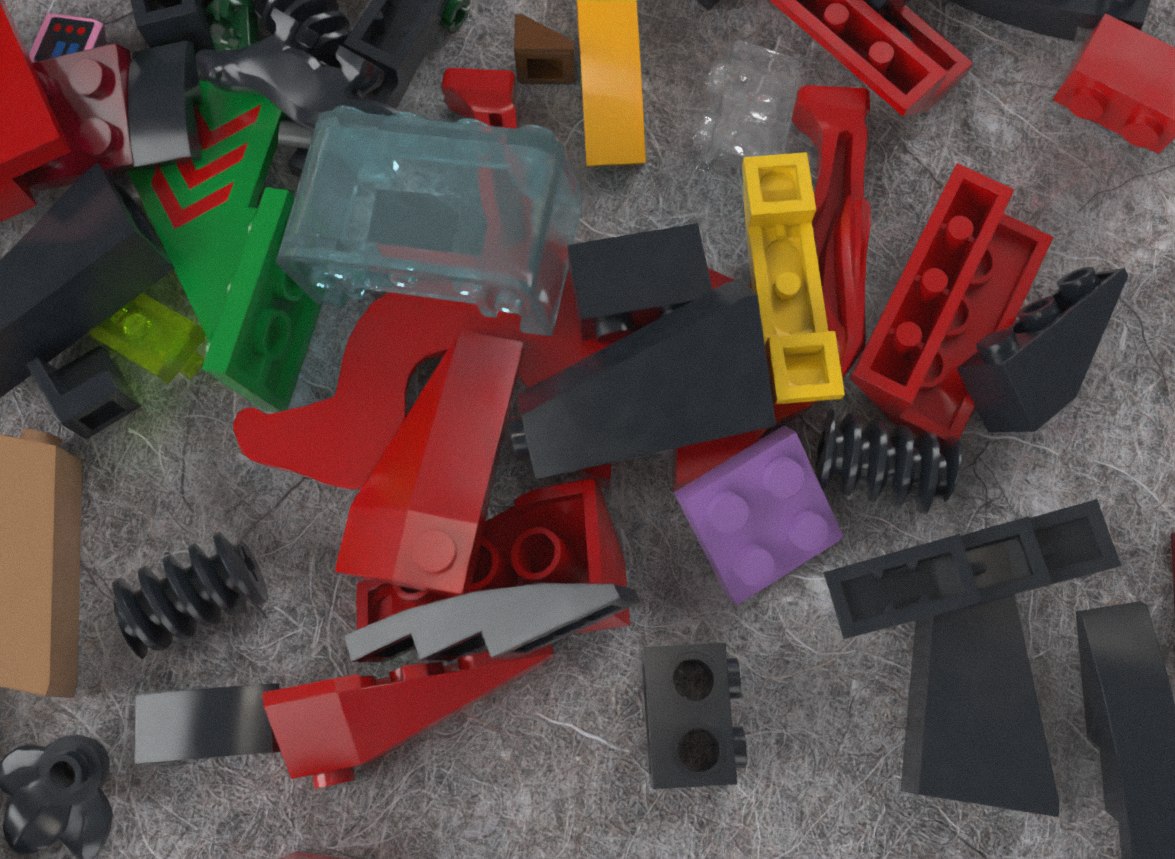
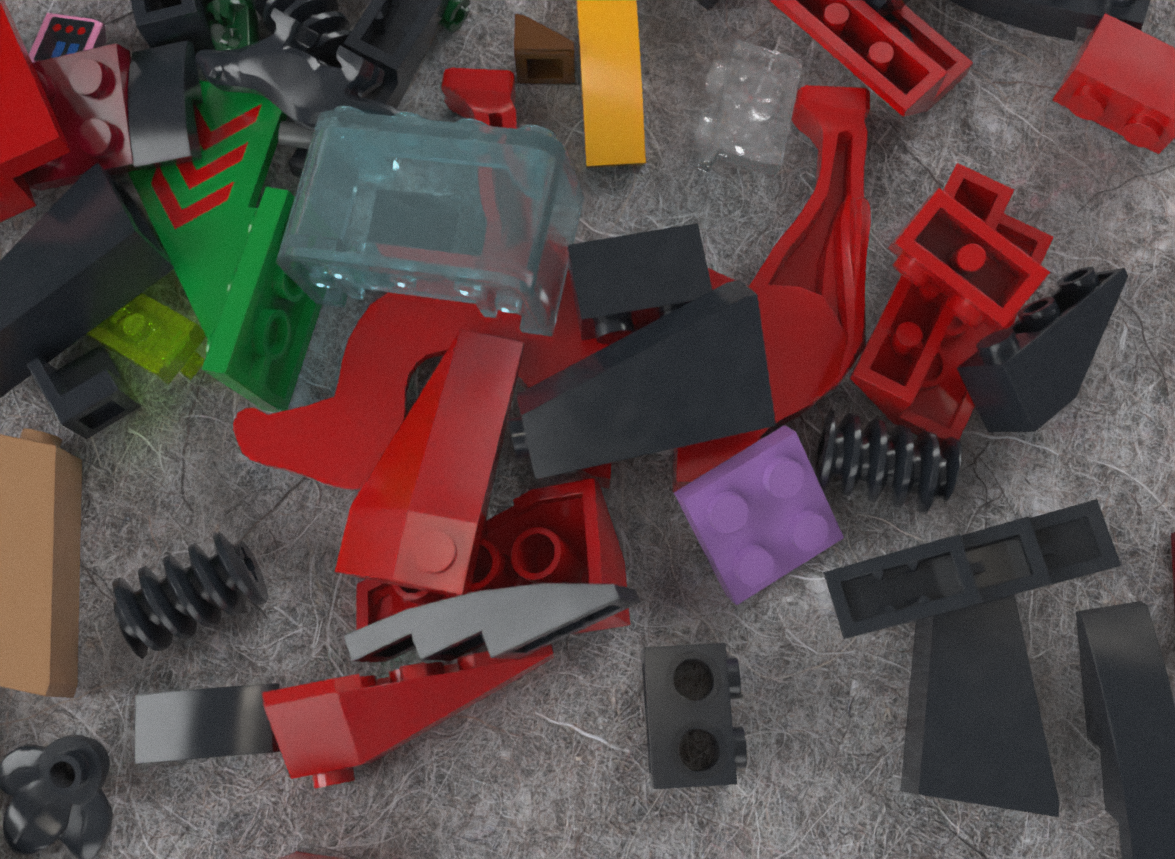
yellow slope [742,152,845,404] -> none
none -> red brick [887,188,1050,330]

